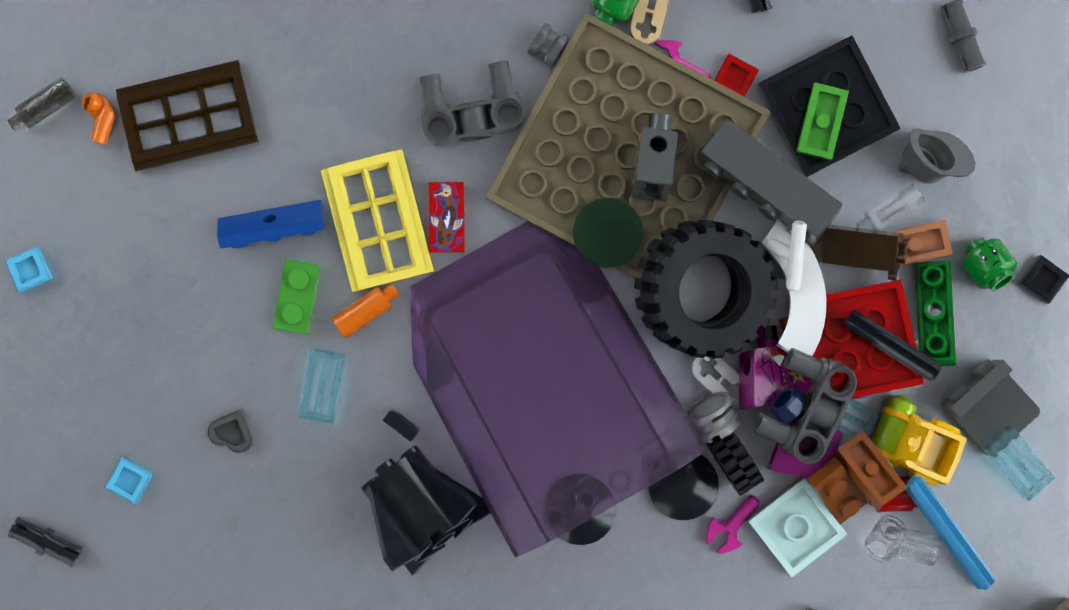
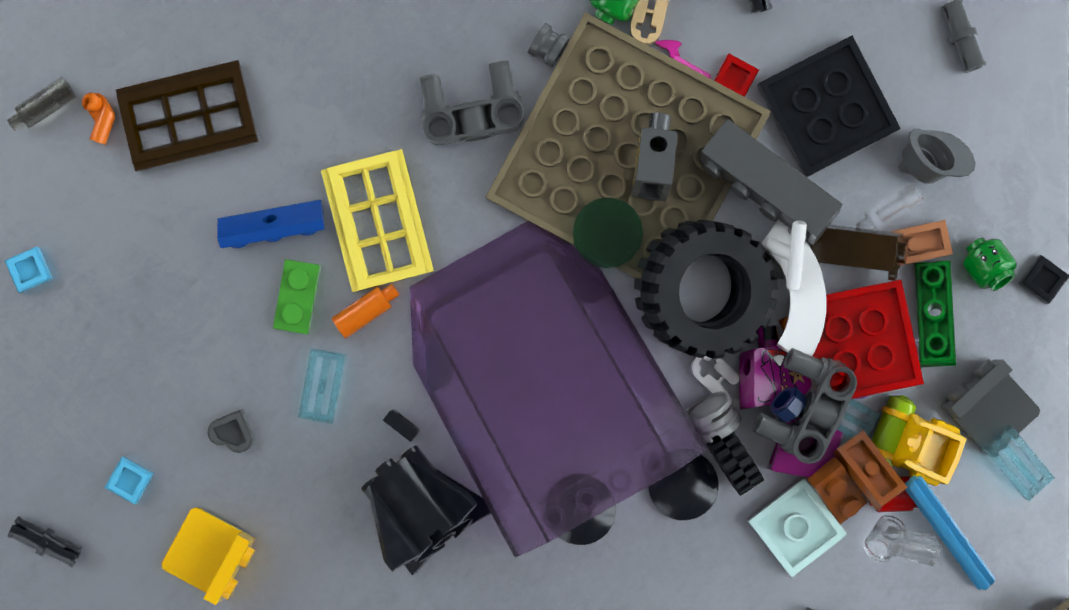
tile [429,182,465,253] -> none
dark pink bar [706,495,760,554] -> none
bright green plate [796,82,849,161] -> none
black axle [844,310,942,381] -> none
none -> yellow bracket [162,507,256,605]

